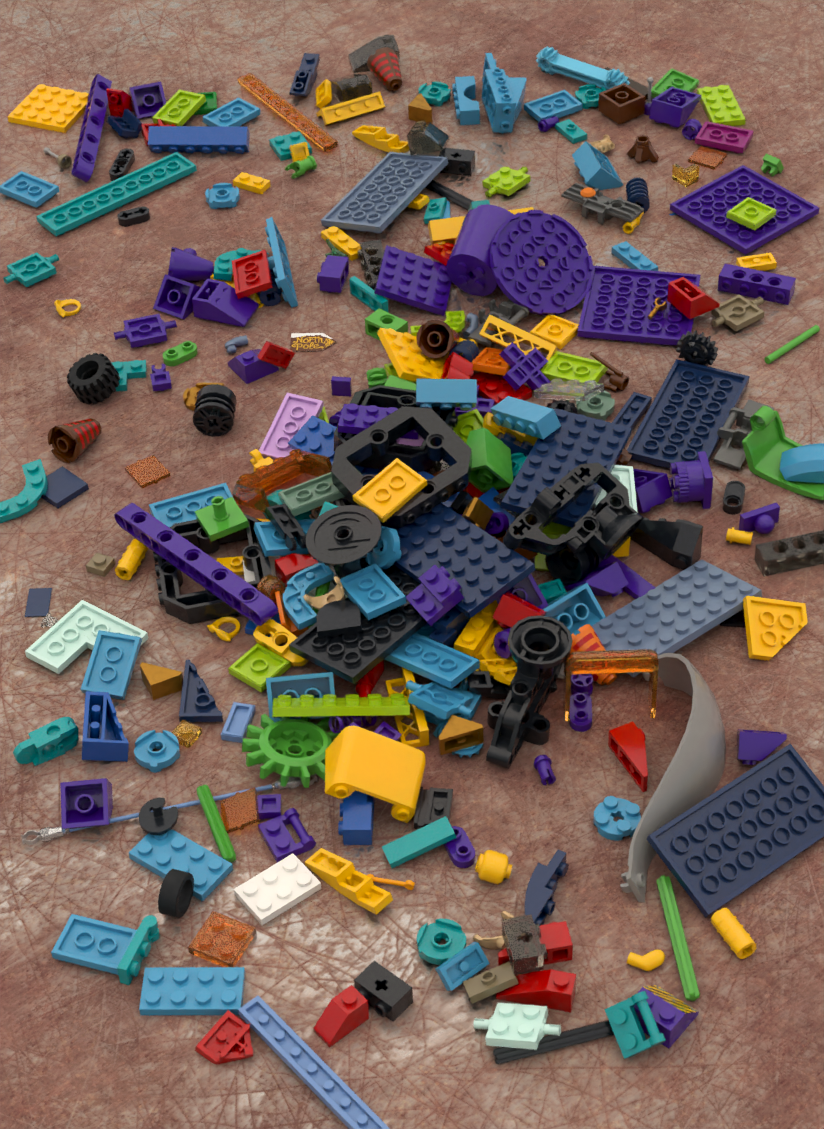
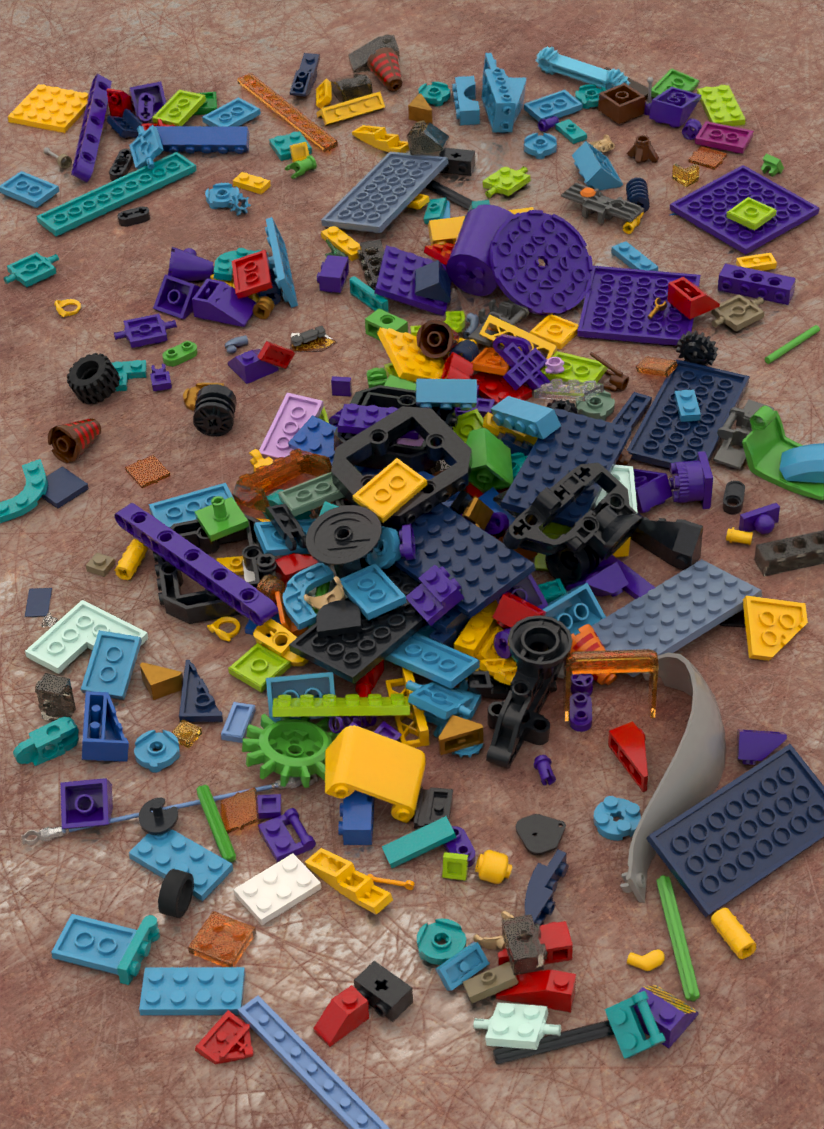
none -> clear smoke brick [35,673,76,721]
none -> dark azure plate [129,125,163,169]
none -> dark purple beam [138,93,153,124]
none -> dark azure gear [228,193,251,215]
none -> pearl gold wheel [252,296,275,319]
none -> black bush [256,553,277,574]
none -> dark grey axle [291,326,326,347]
none -> dark purple plate [399,524,416,560]
none -> dark blue slope [415,260,451,303]
none -> lime plate [442,852,468,881]
none -> dark purple plate [493,334,531,355]
none -> black piece [516,814,566,855]
none -> dark azure plate [524,133,557,159]
none -> lavender plate [545,357,564,374]
none -> clear orange tile [636,356,678,377]
none -> dark azure plate [674,390,701,422]

